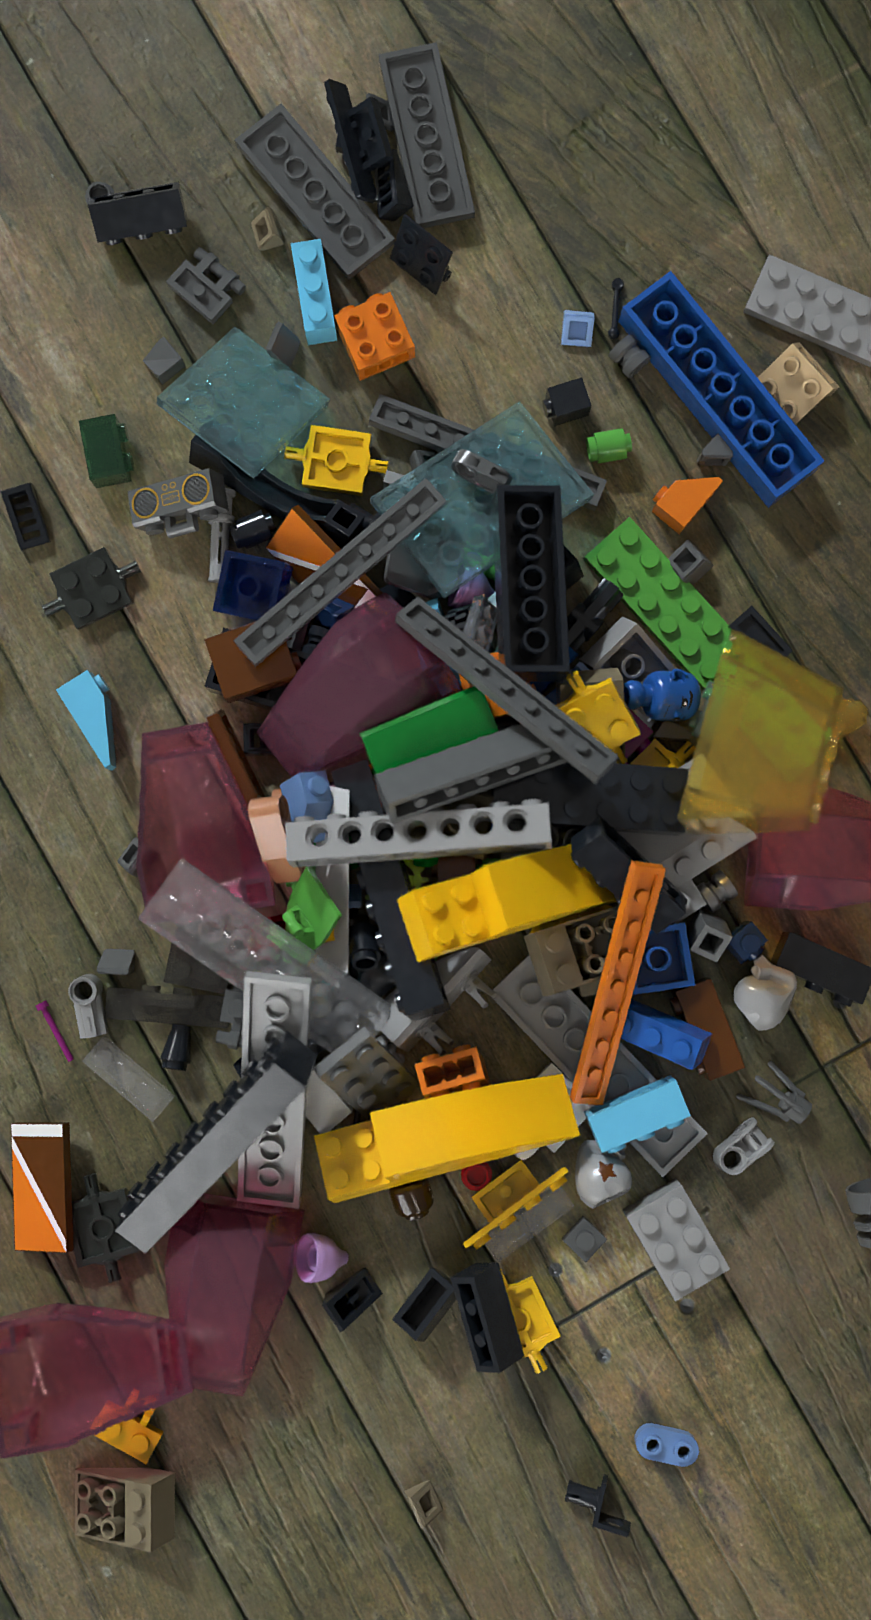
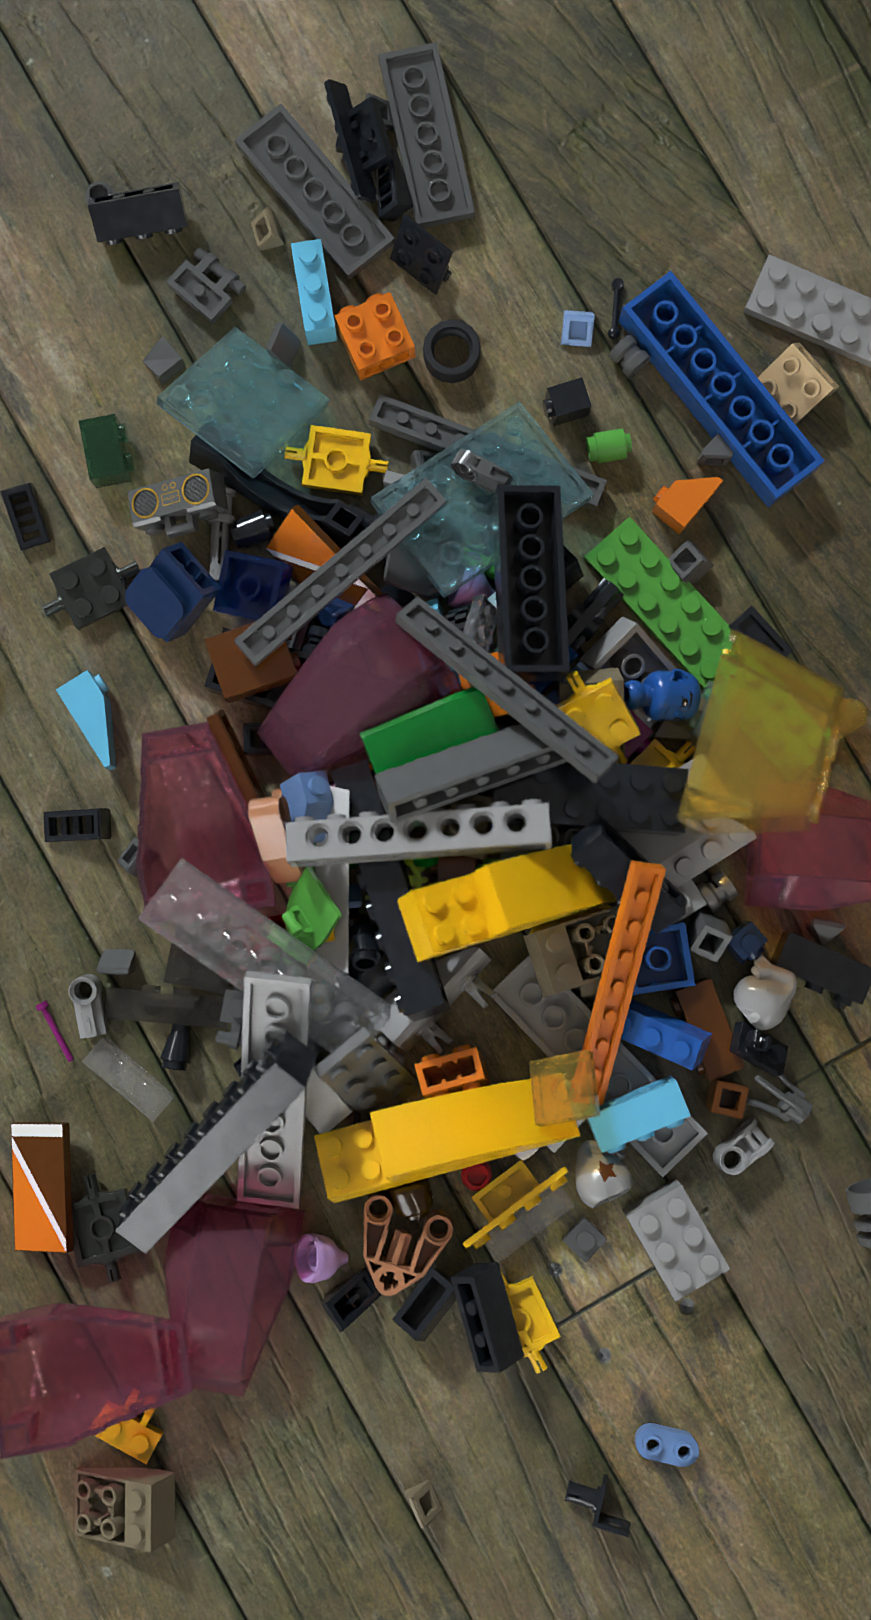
none -> black slope [43,808,111,842]
none -> dark blue brick [125,542,222,643]
none -> nougat connector [363,1190,453,1296]
none -> black tyre [423,319,481,383]
none -> clear yellow tile [529,1050,600,1127]
none -> reddish brown brick [705,1078,749,1119]
none -> black plate [729,1021,788,1077]
none -> dark grey slope [805,918,845,946]

